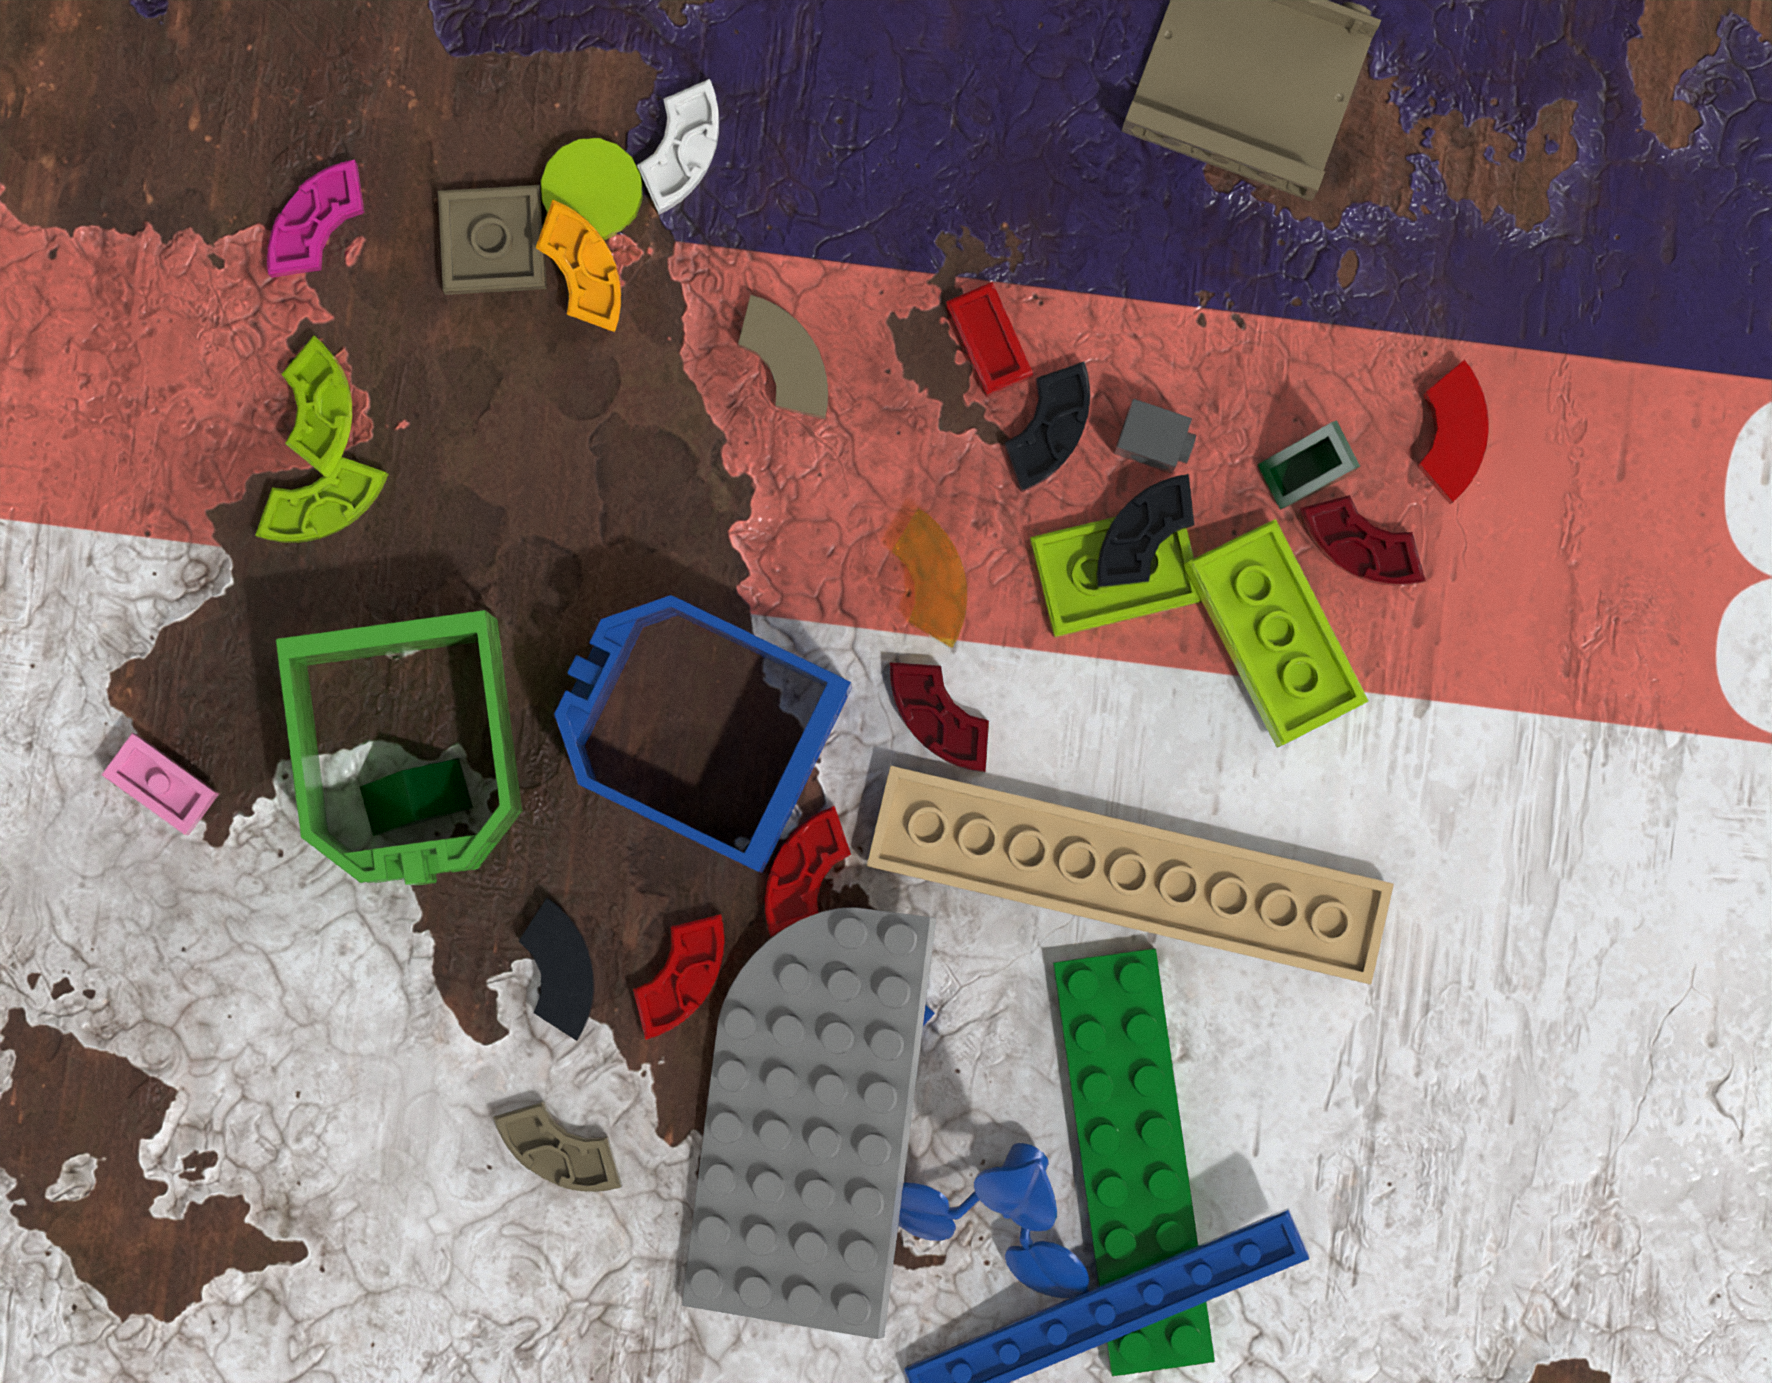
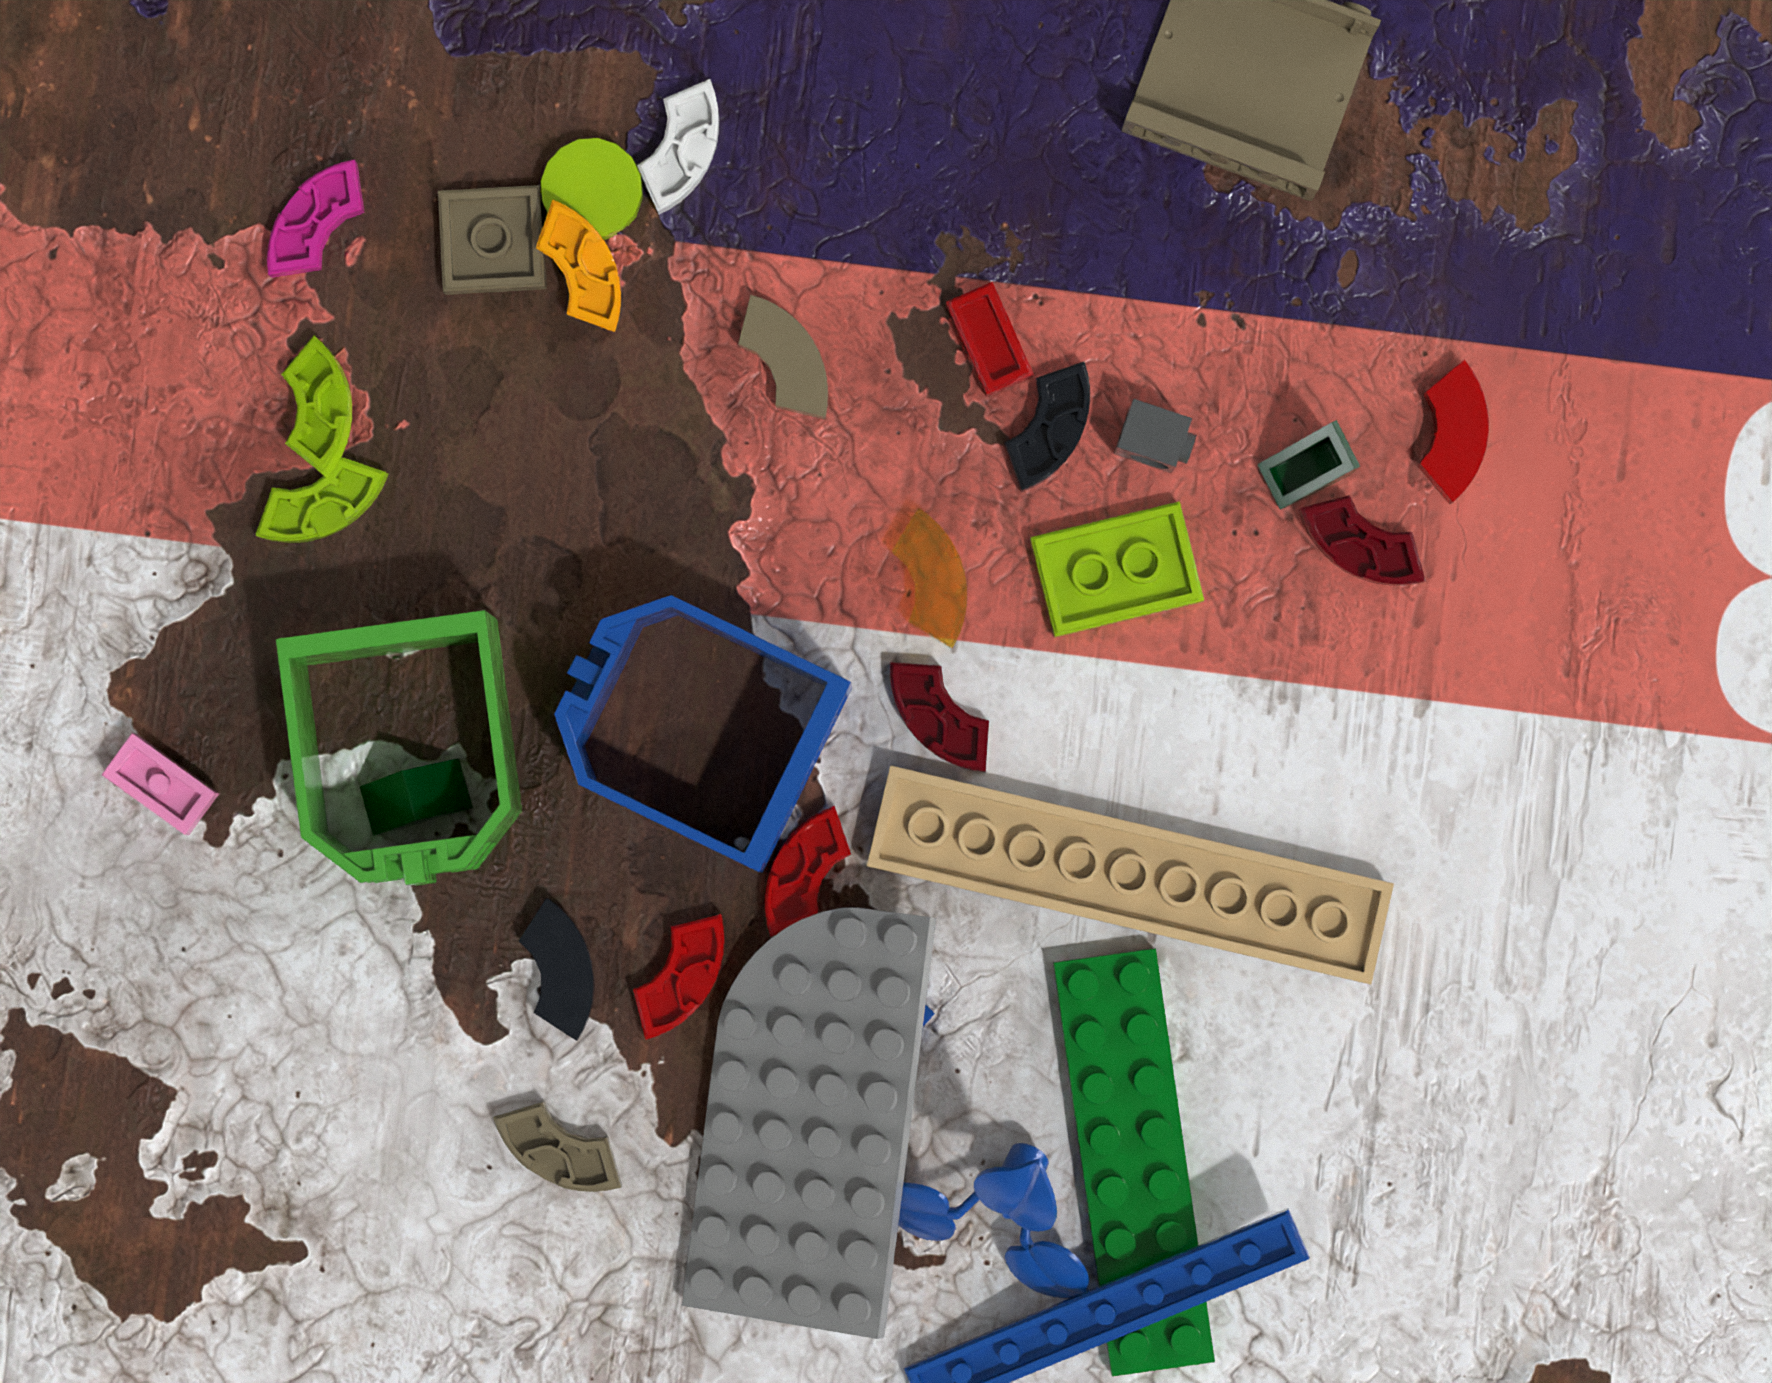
black tile [1096,474,1195,589] -> none
lime plate [1184,519,1369,748] -> none

